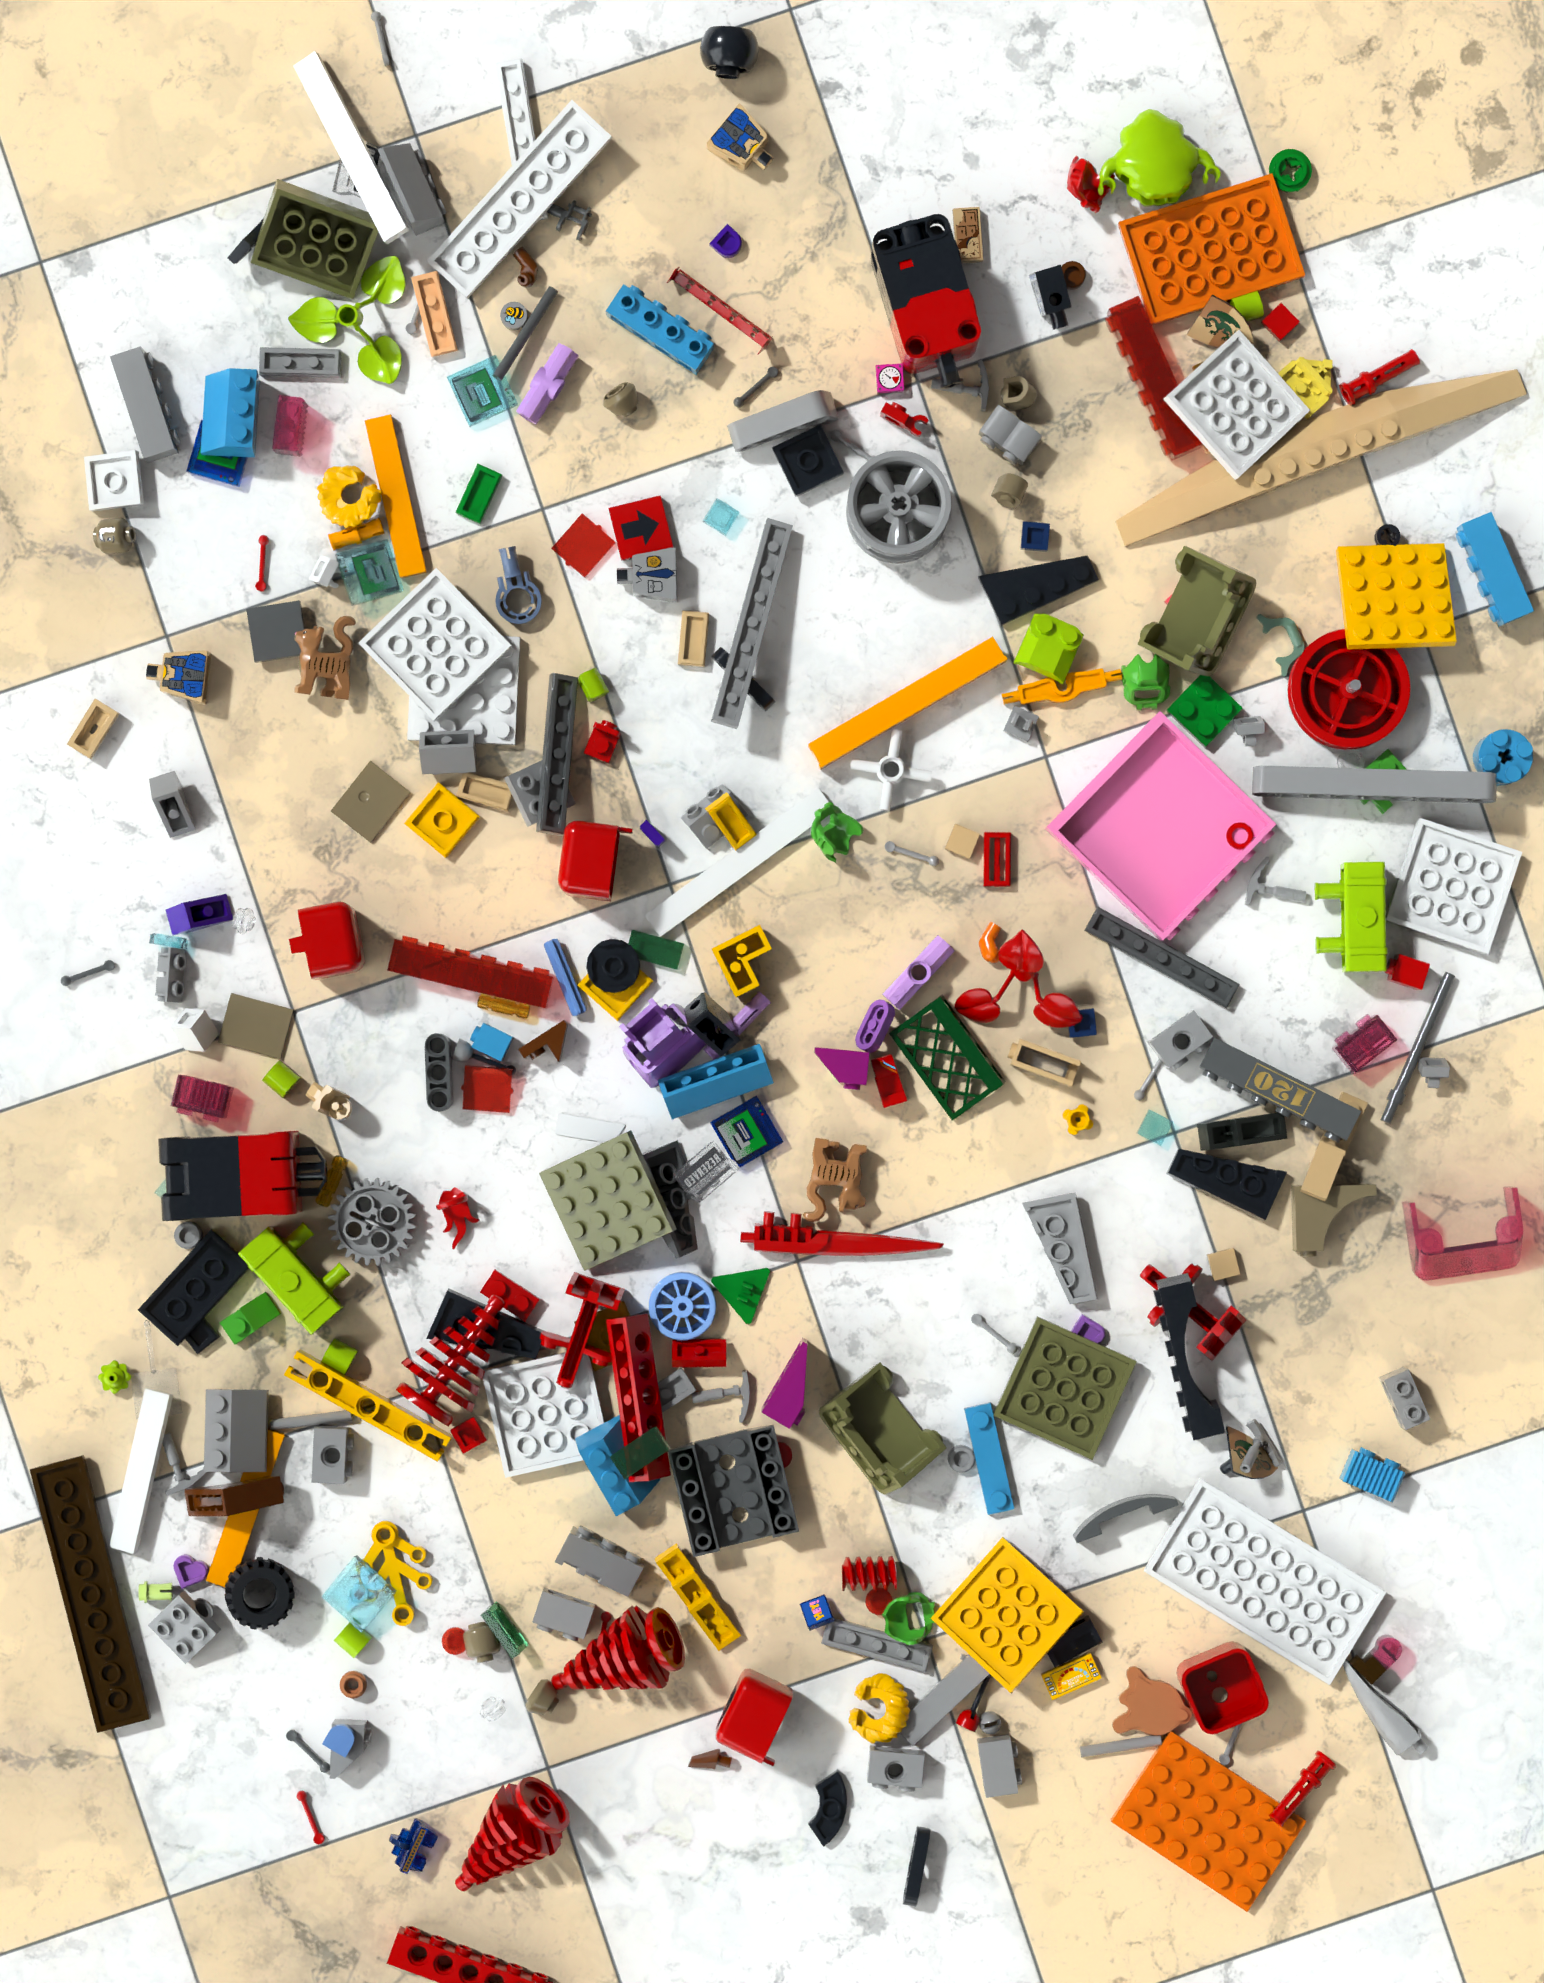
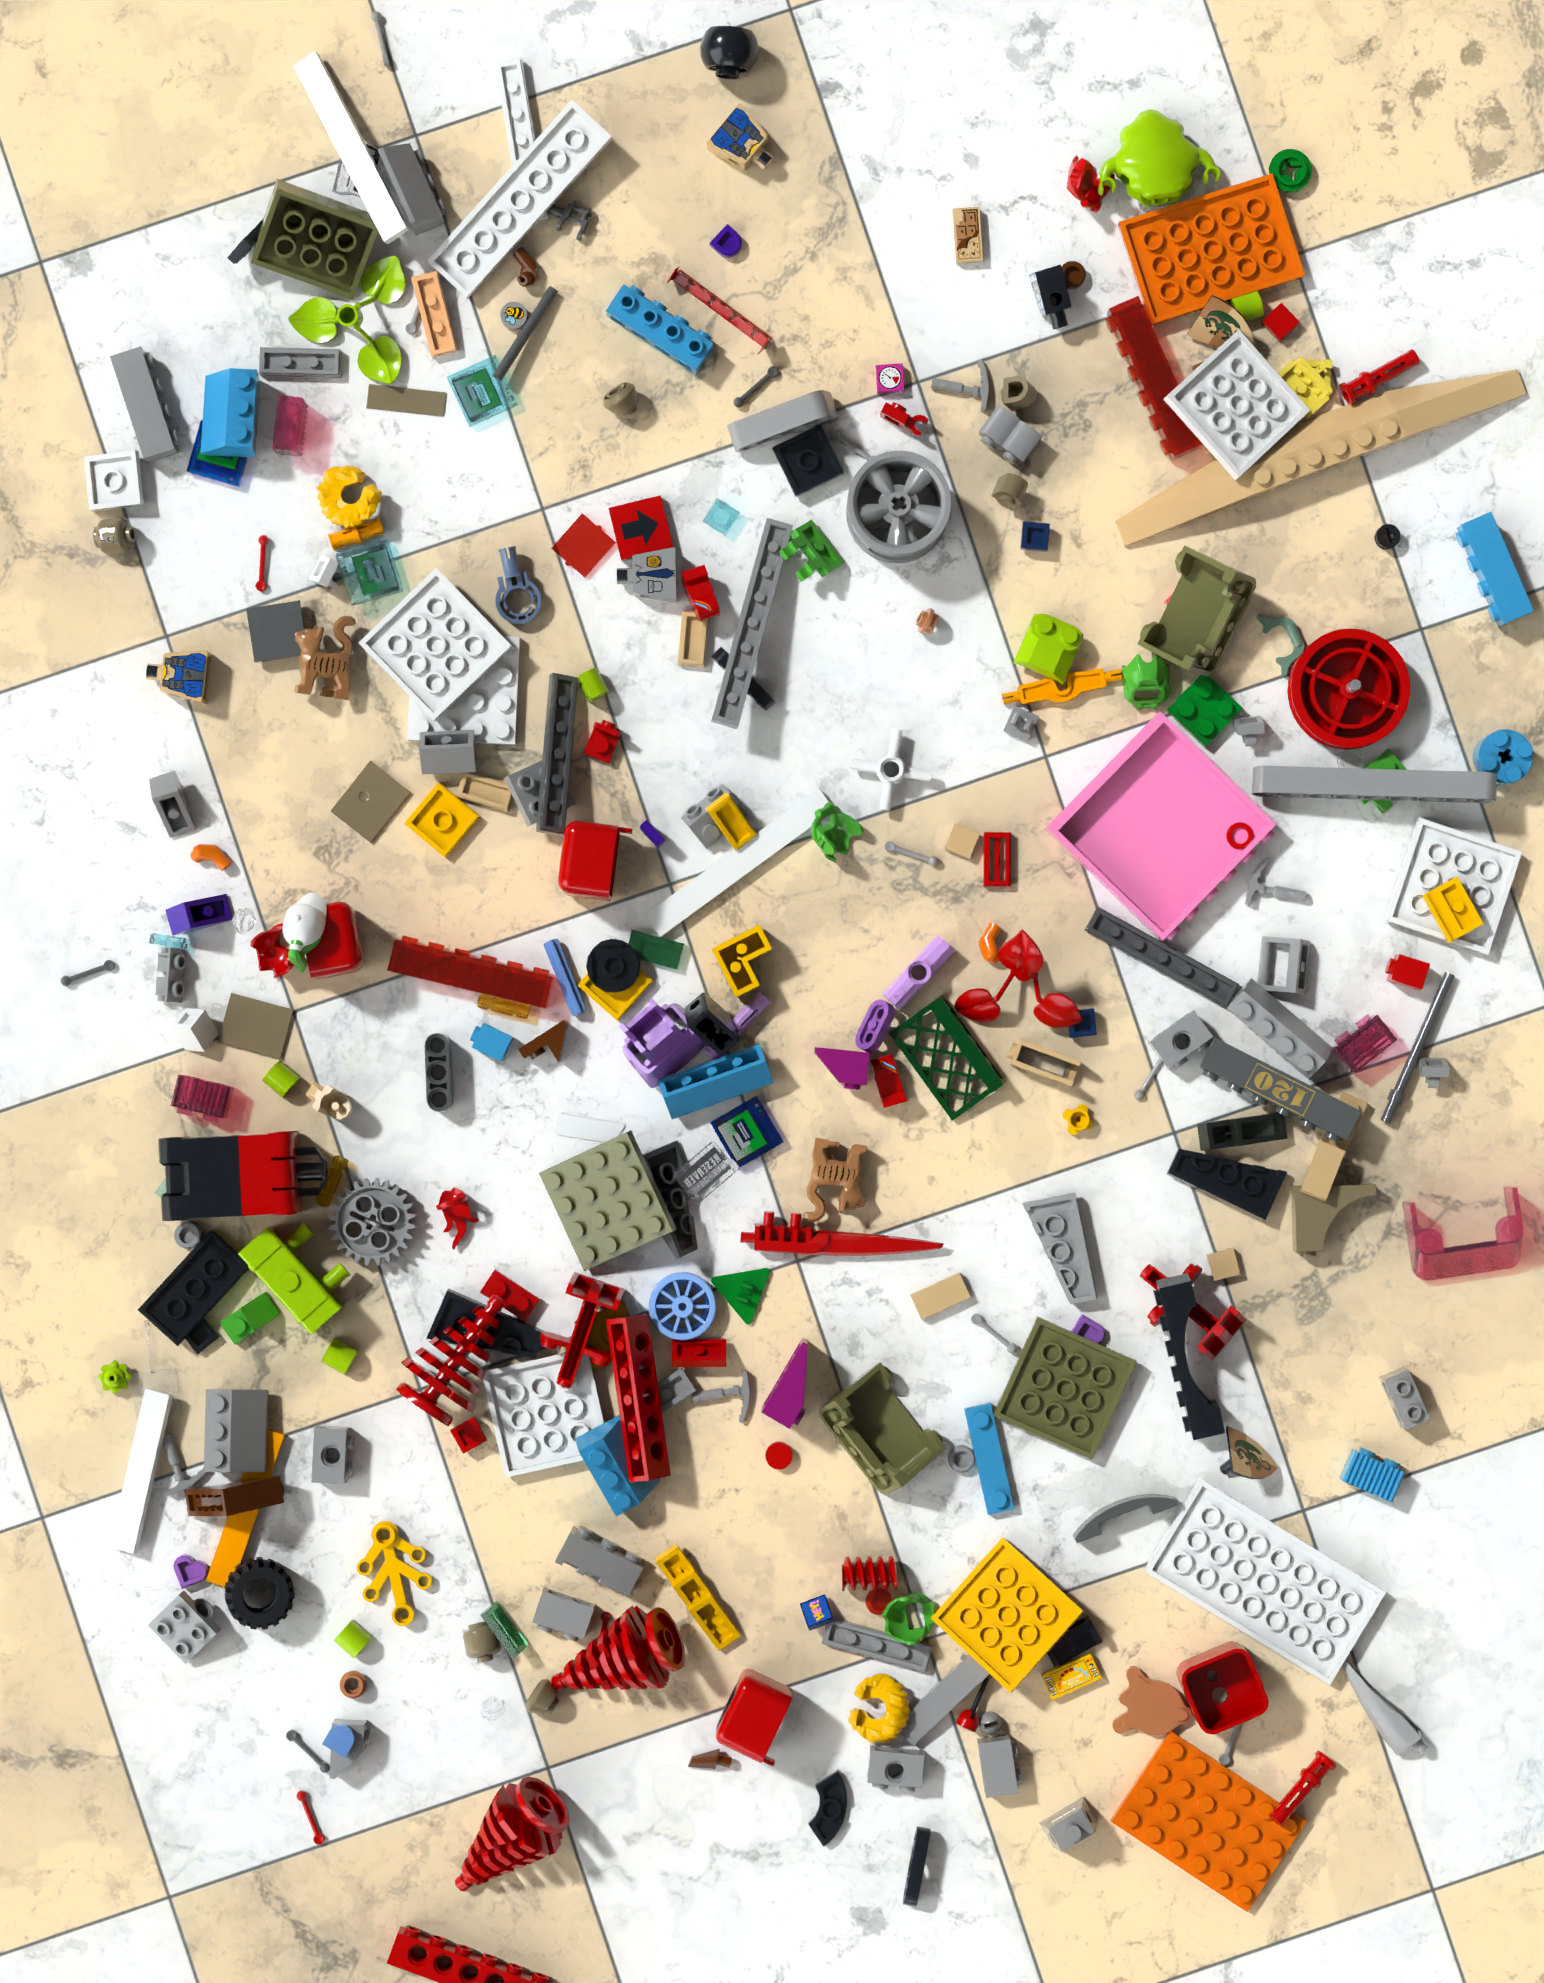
dark brown plate [30,1455,151,1733] -> none
tan piece [67,699,120,759] -> none
yellowish green pin [139,1581,173,1603] -> none
light grey bar [270,1410,353,1430] -> none
yellow piece [284,1349,453,1462] -> none
clear light blue tile [322,1555,396,1633] -> none
light orange tile [365,414,427,578] -> none
clear blue hips [389,1818,438,1874] -> none
clear red plate [442,1627,465,1655] -> none
hinge [451,1039,516,1076] -> none
green tile [455,463,503,525] -> none
clear red piece [461,1065,514,1113] -> none
lavender piece [516,343,579,425] -> none
clear green tile [610,1426,671,1480] -> none
dark grey slope [668,1425,799,1557] -> none
light orange tile [808,637,1007,770] -> none
piece [871,214,981,389] -> none
black wing [978,555,1099,626] -> none
light grey bar [1080,1735,1162,1758] -> none
clear light blue tile [1136,1109,1173,1146] -> none
light grey piece [1240,1419,1282,1473] -> none
lime piece [1314,862,1388,972] -> none
yellow plate [1336,543,1457,649] -> none
leg [1349,1634,1402,1685] -> none
none -> orange arm [190,844,232,871]
none -> red helmet [250,923,294,978]
none -> white hair [283,893,327,972]
none -> dark tan sticker [366,384,446,417]
none -> red leg [681,565,720,622]
none -> bright green plate [779,520,844,582]
none -> tan tile [910,1272,971,1320]
none -> nougat plate [916,608,939,634]
none -> light grey torso [1039,1797,1097,1852]
none -> light grey brick [1227,978,1333,1078]
none -> light grey tile [1257,936,1310,995]
none -> yellow plate [1422,877,1484,943]

